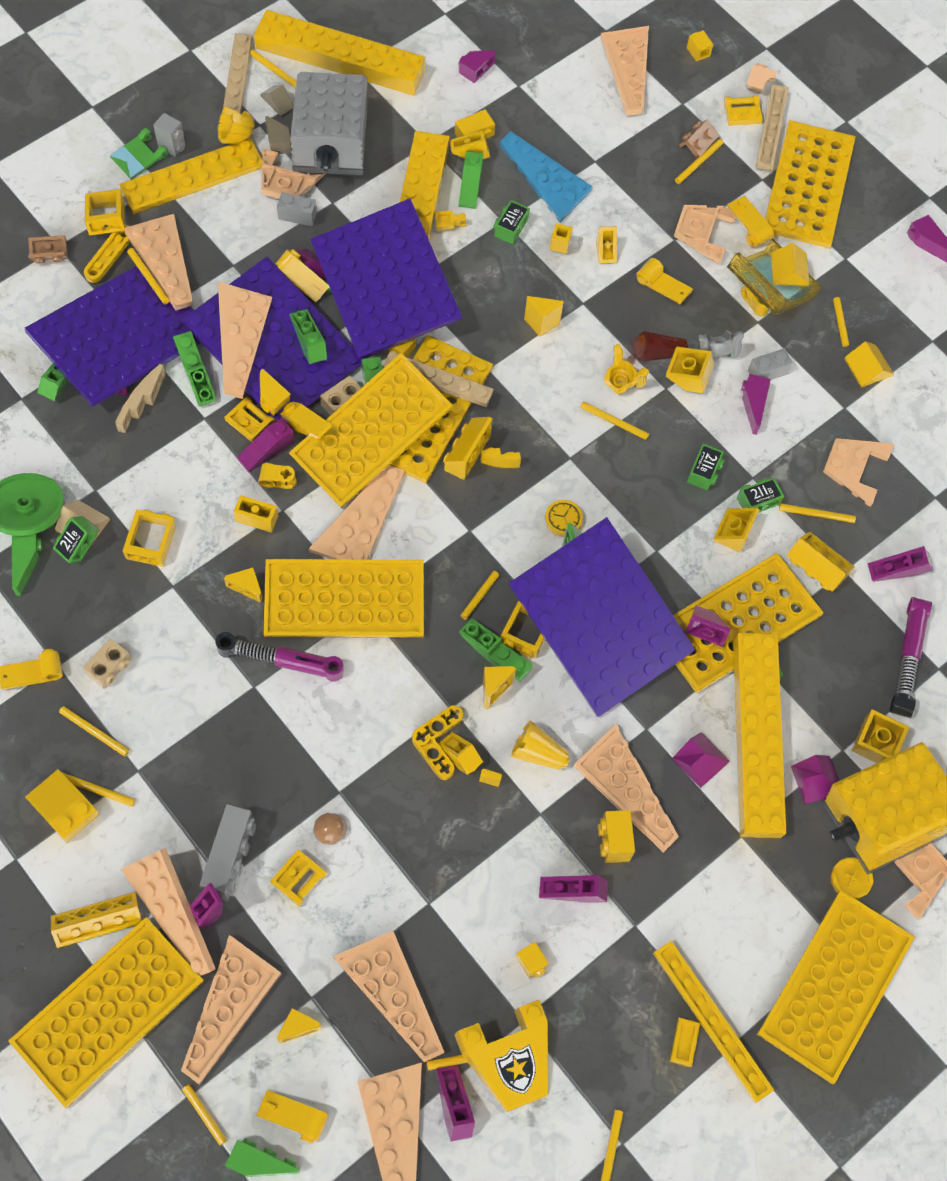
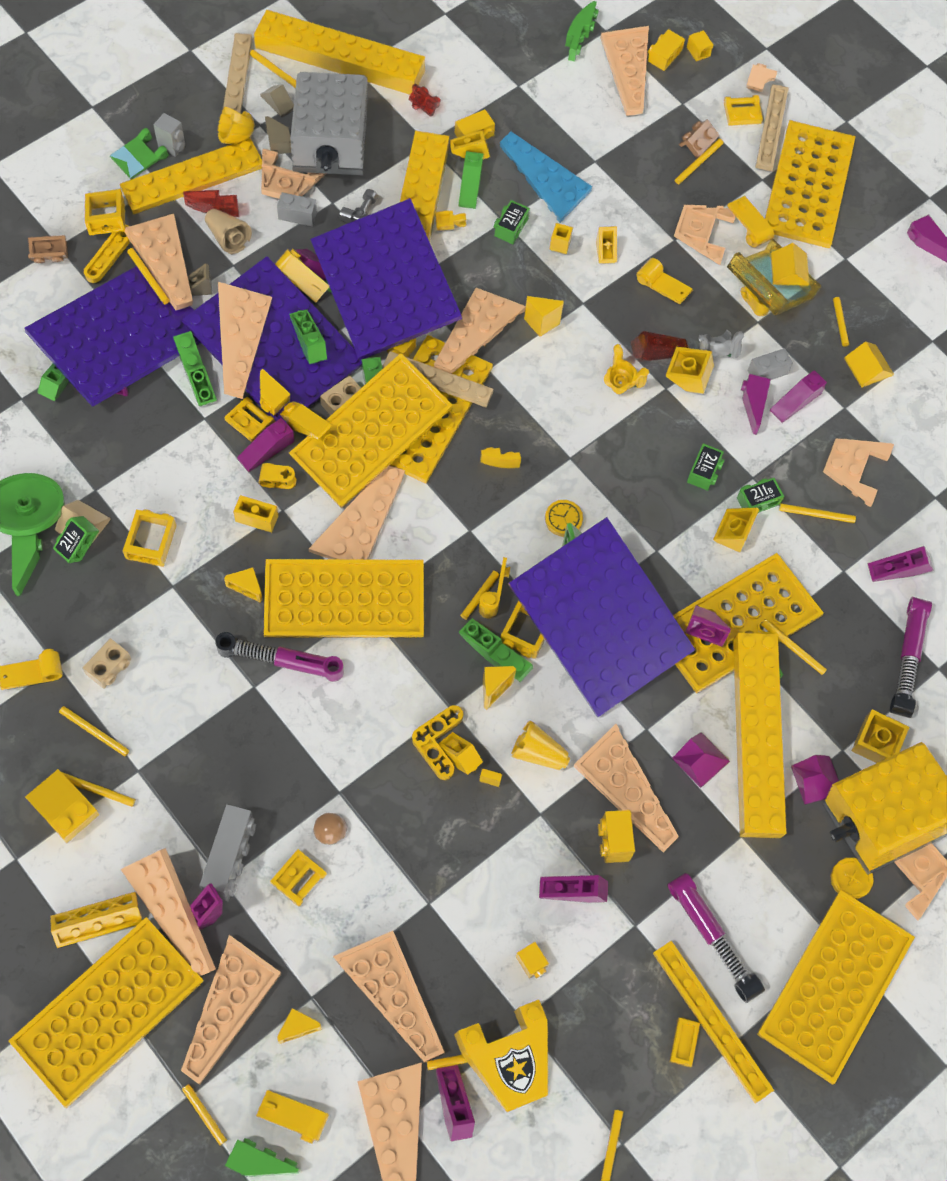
tan slope [115,364,166,433] -> none
yellow slope [443,417,493,480] -> none
magenta slope [458,50,496,83] -> none
yellow piece [580,401,649,440] -> none
yellow slope [786,532,855,592] -> none
none -> clear red slope [183,190,239,217]
none -> dark tan slope [188,263,212,296]
none -> tan cone [205,209,252,254]
none -> flat silver bar [339,189,378,223]
none -> clear red hips [408,84,441,117]
none -> light nougat wing [434,288,526,374]
none -> yellow door [479,557,510,619]
none -> bright green slope [565,1,599,62]
none -> yellow brick [648,29,685,71]
none -> piece [667,873,765,1003]
none -> yellow bar [761,619,827,675]
none -> magenta slope [770,370,827,423]

